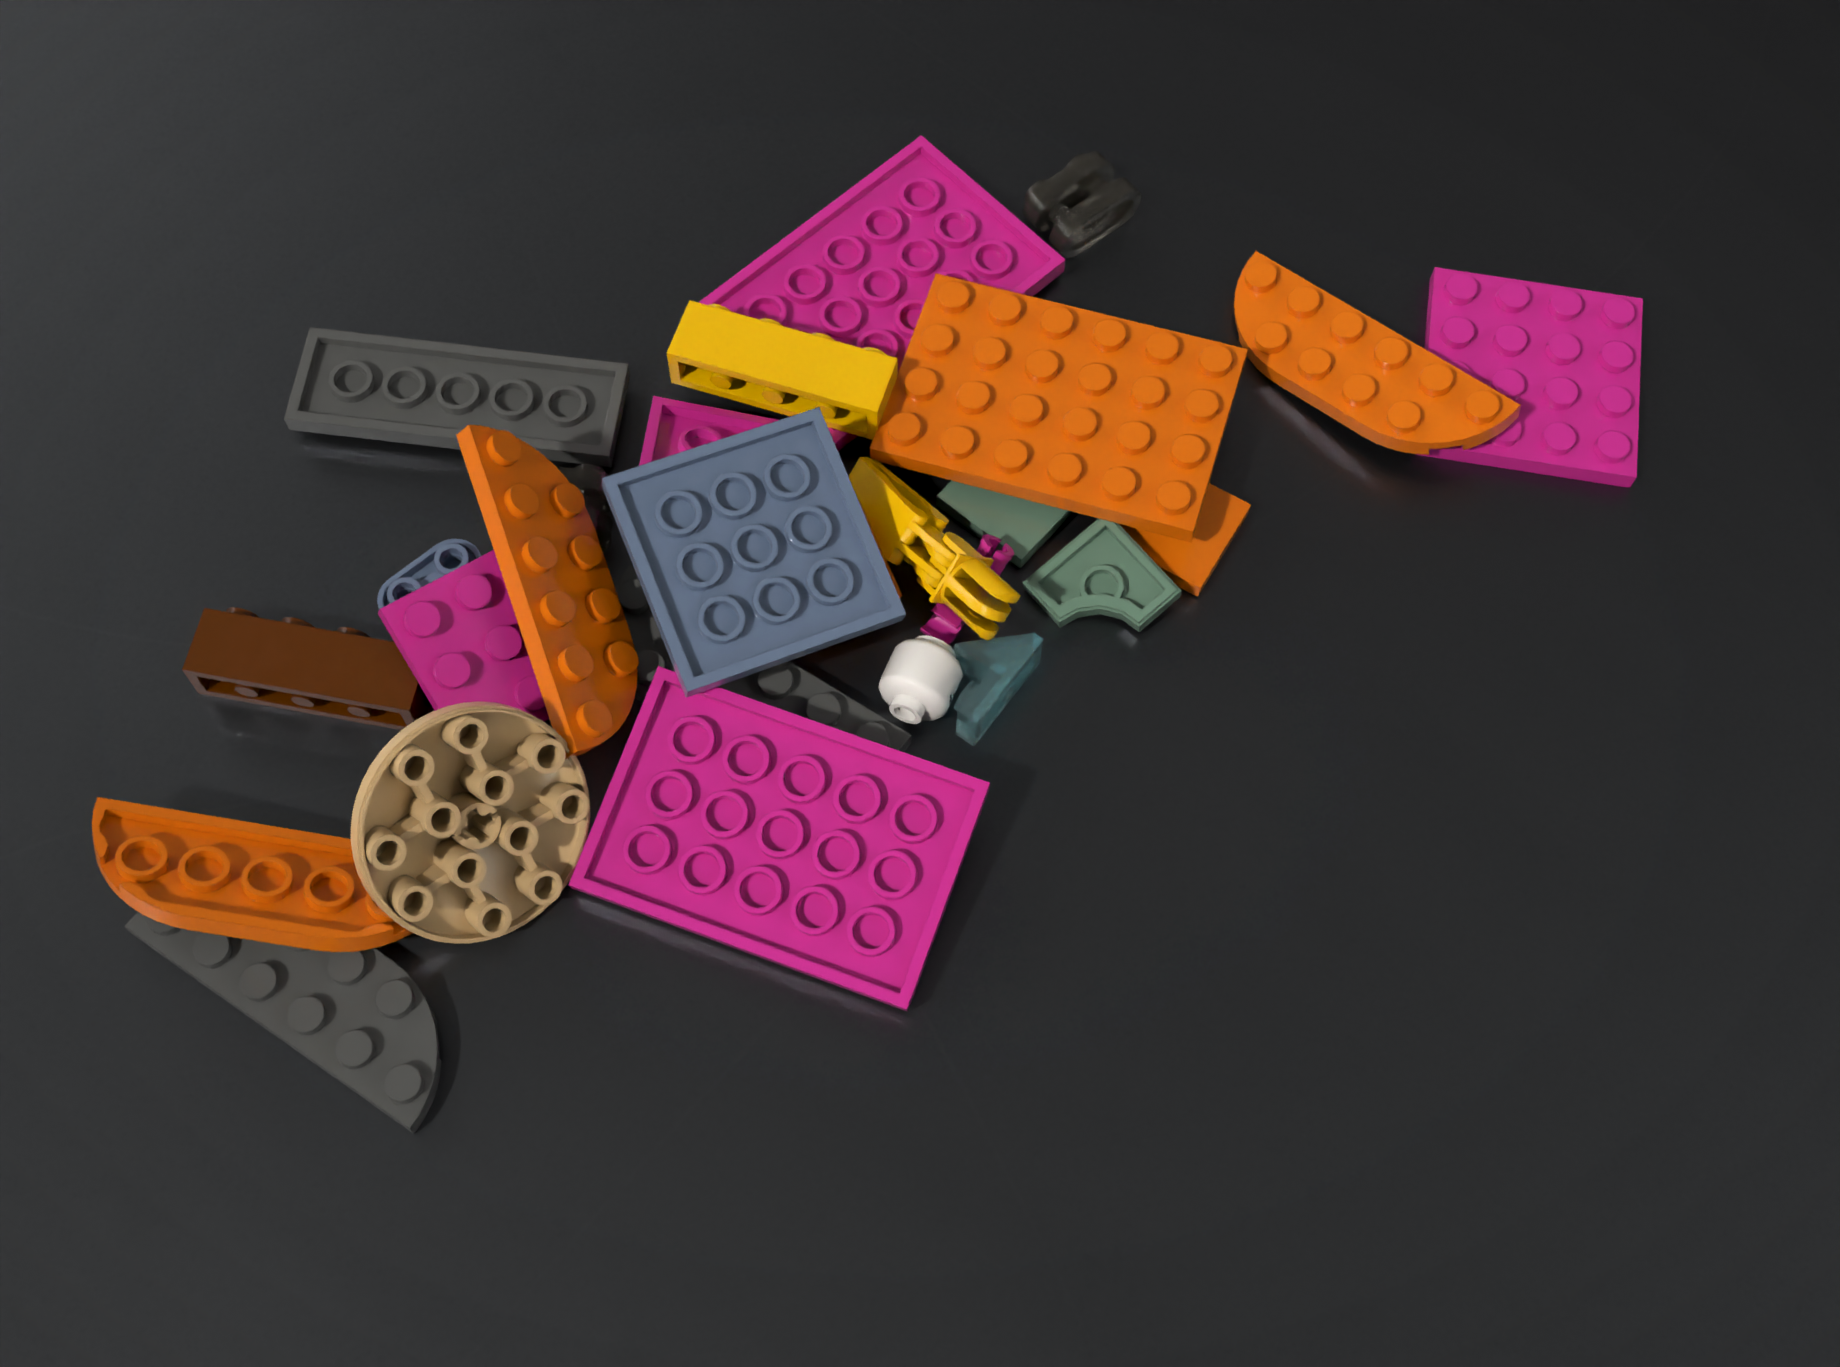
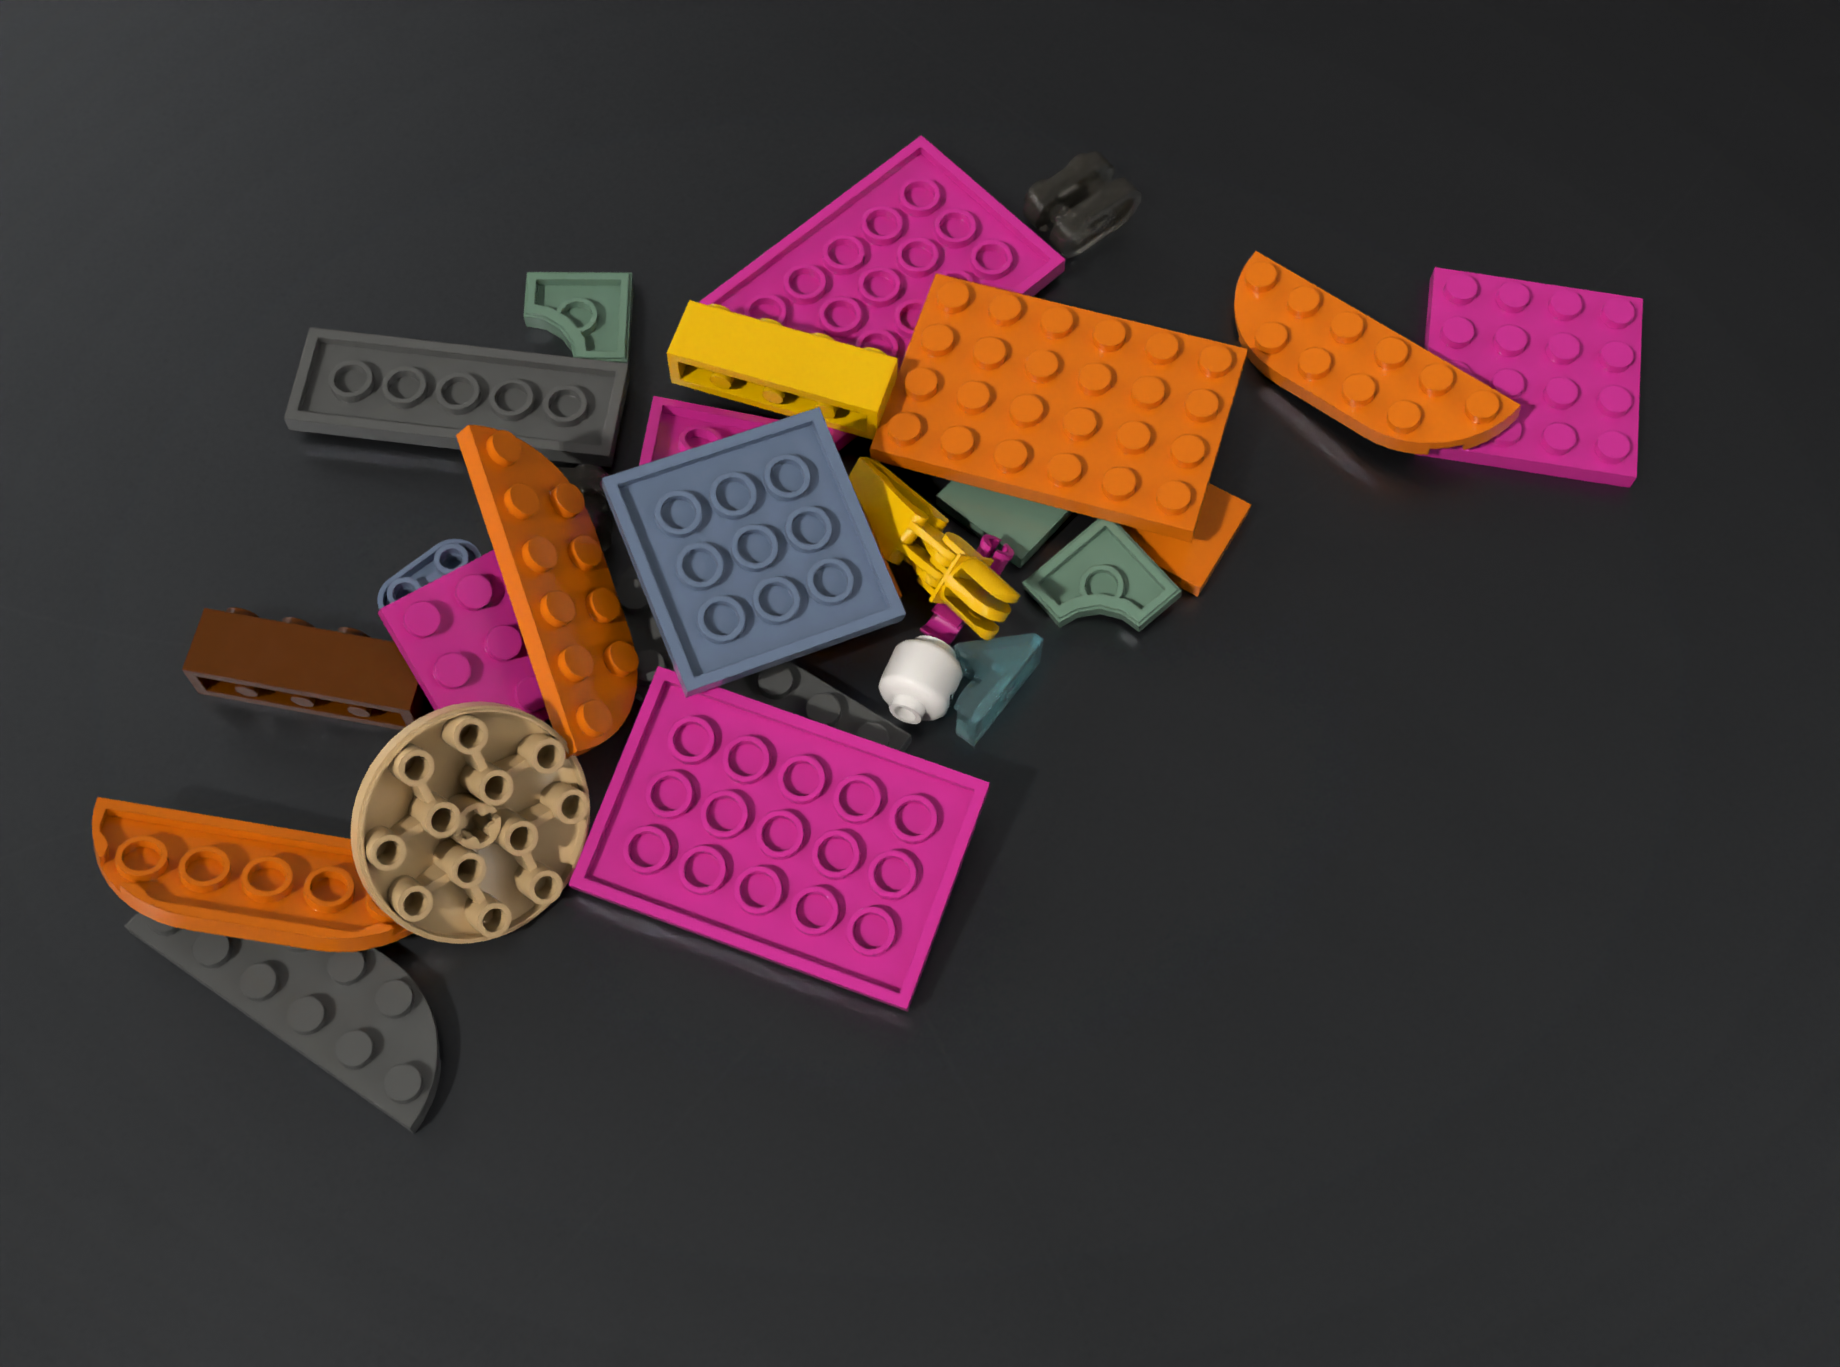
none -> sand green tile [523,272,634,369]

